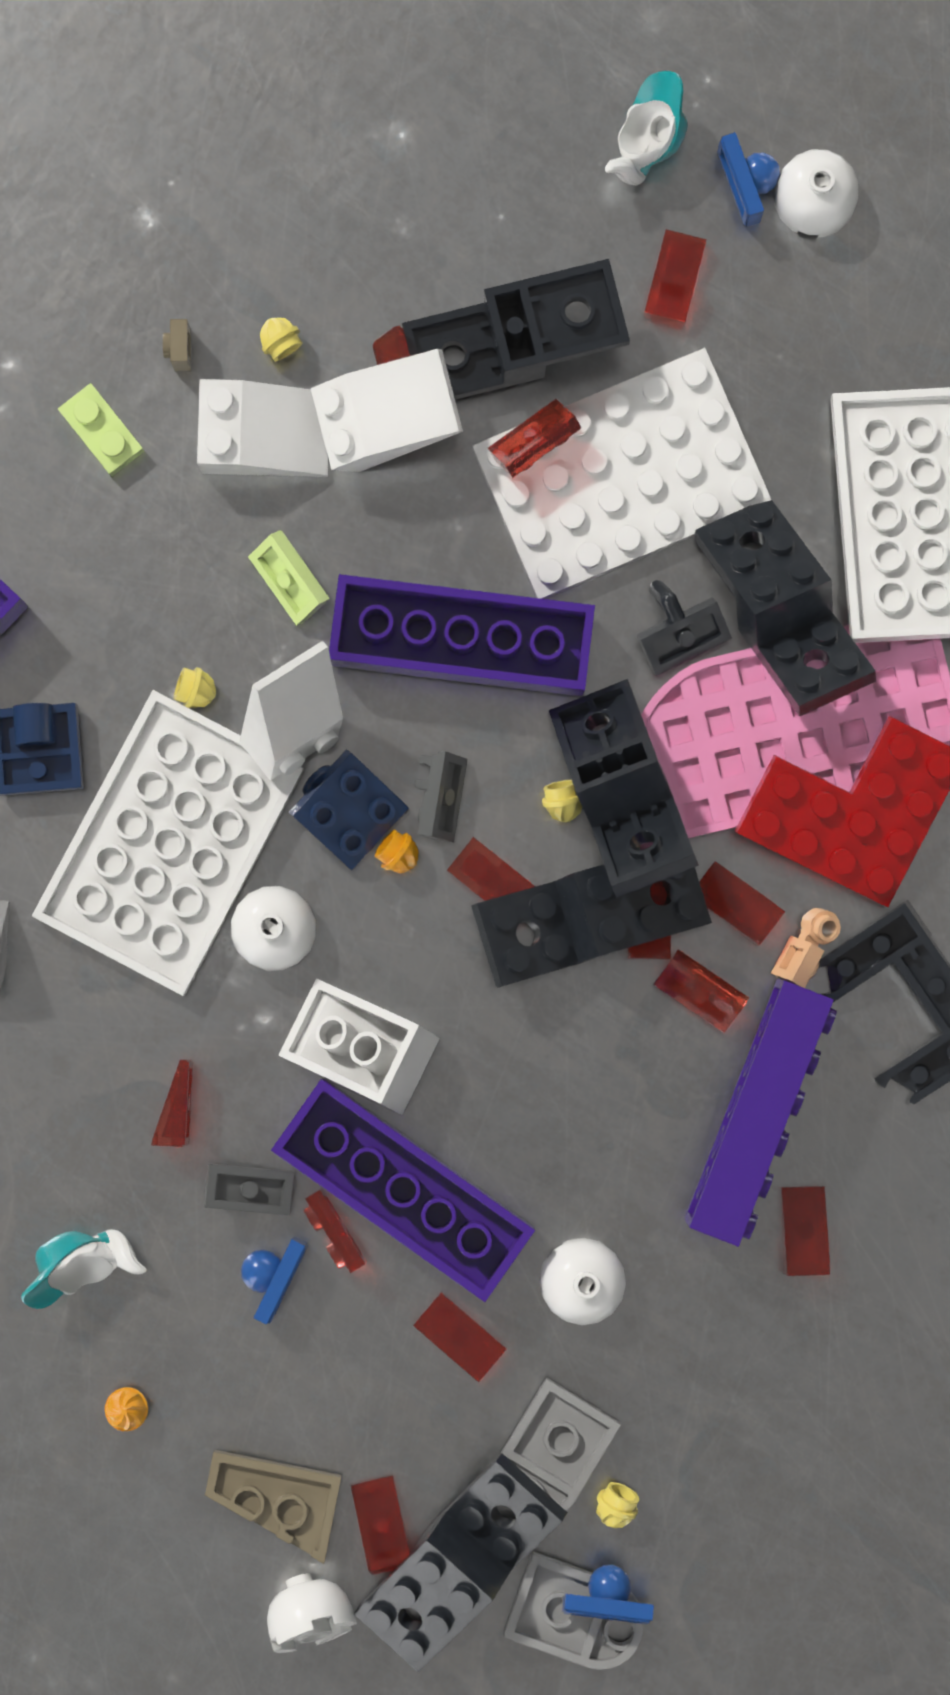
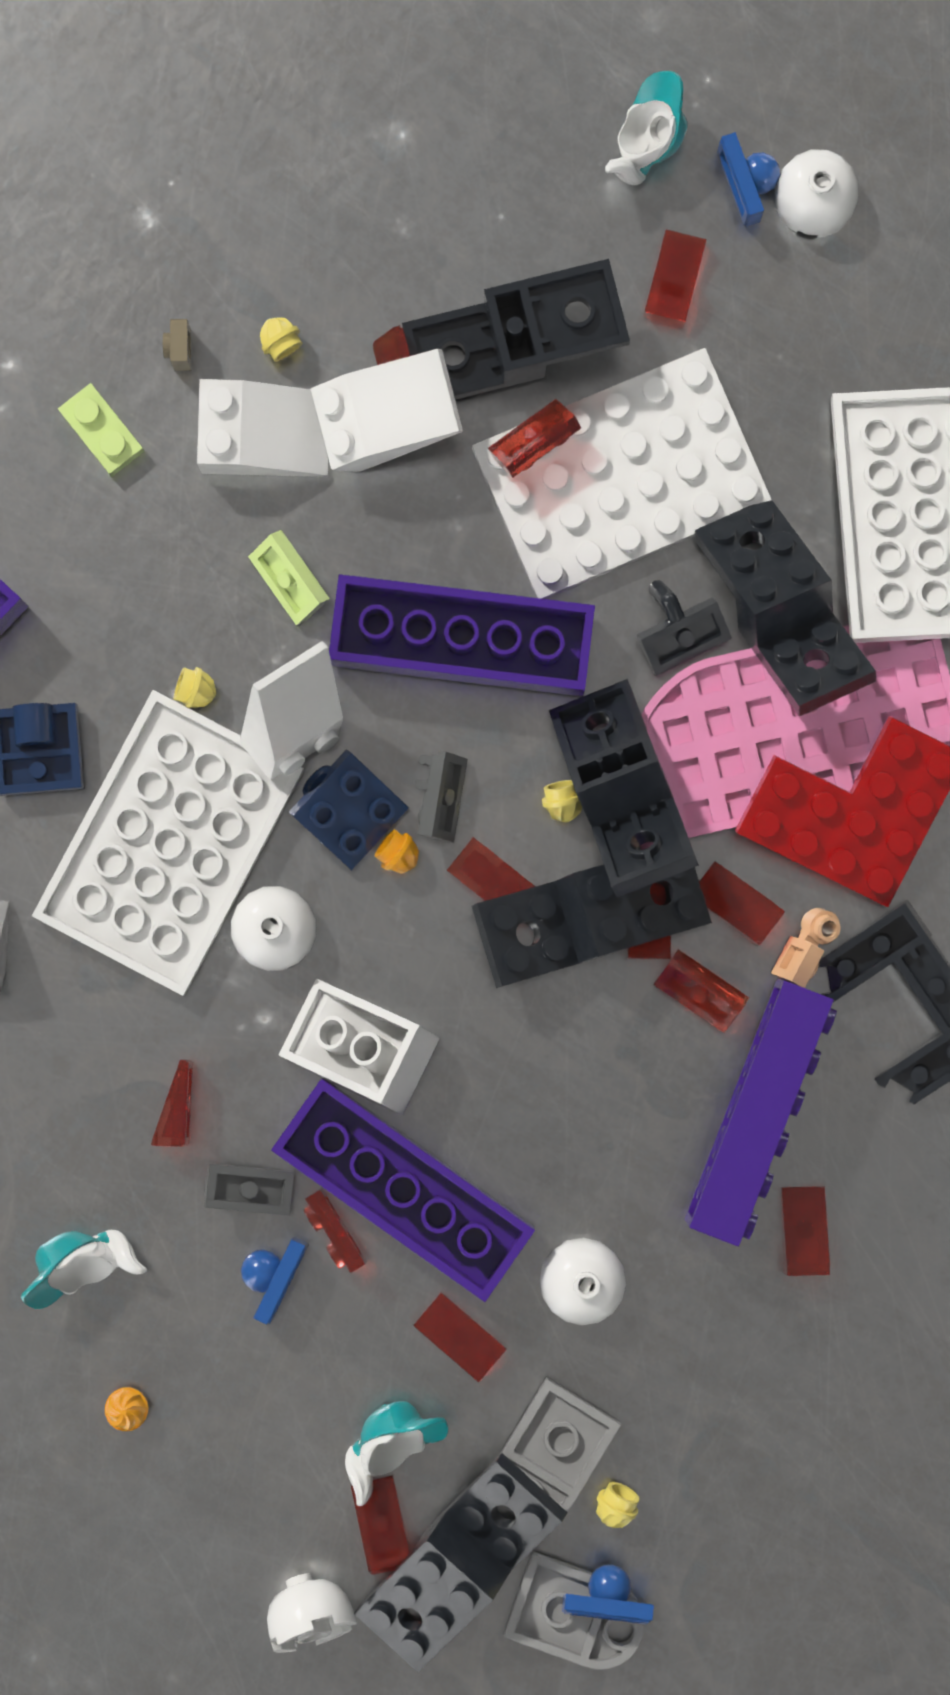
dark tan wing [205,1450,342,1564] -> none
none -> hair [345,1401,448,1506]

